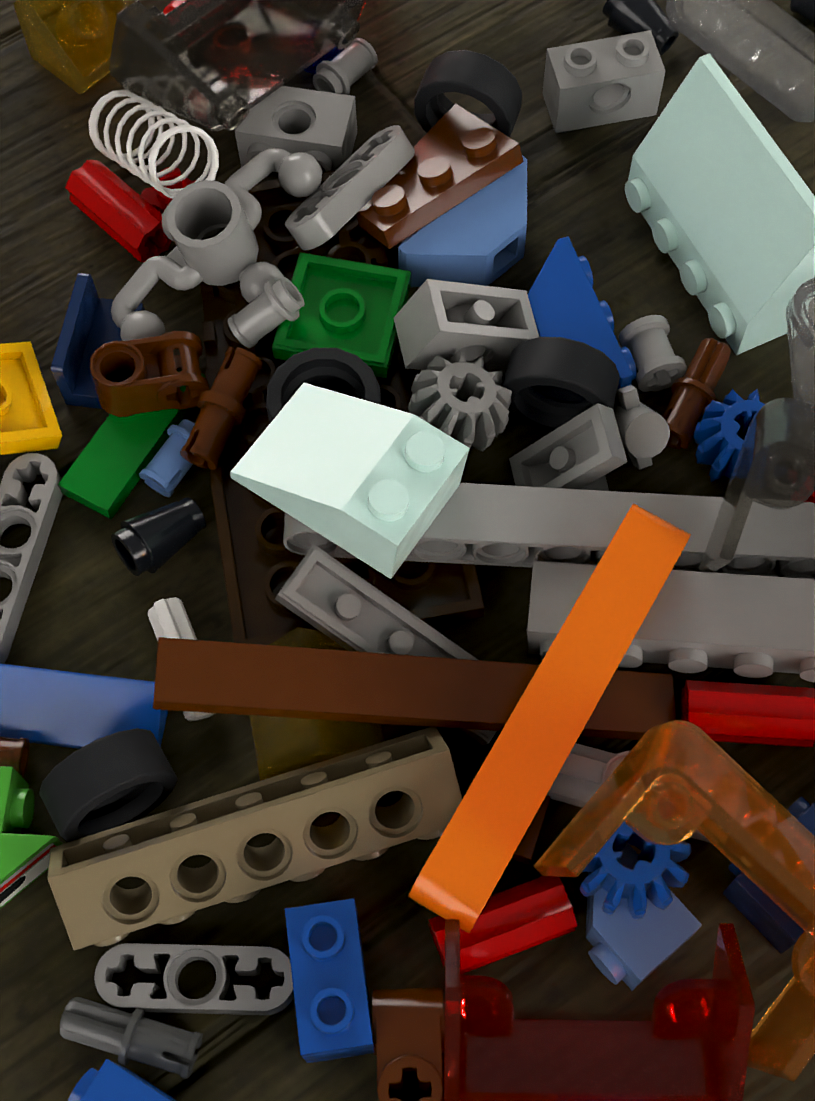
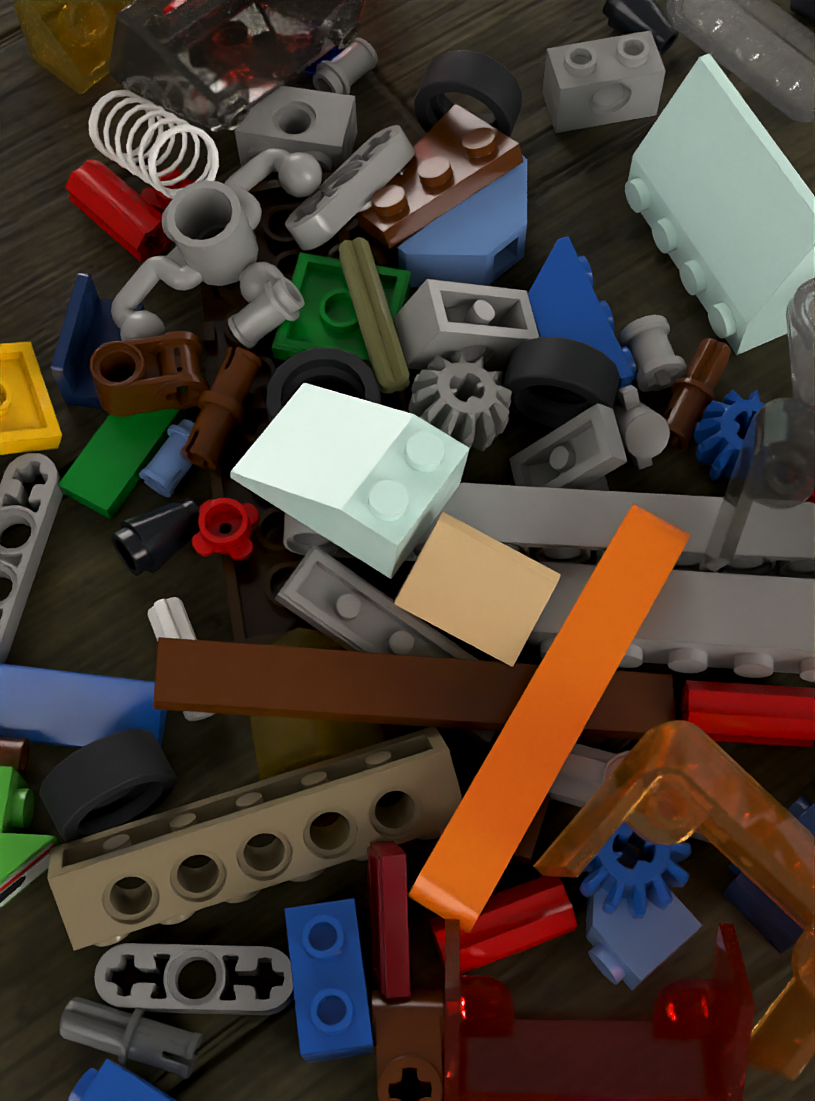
none -> red plate [192,498,260,561]
none -> olive axle [338,237,410,394]
none -> dark red tile [367,841,410,998]
none -> tan slope [394,512,561,667]

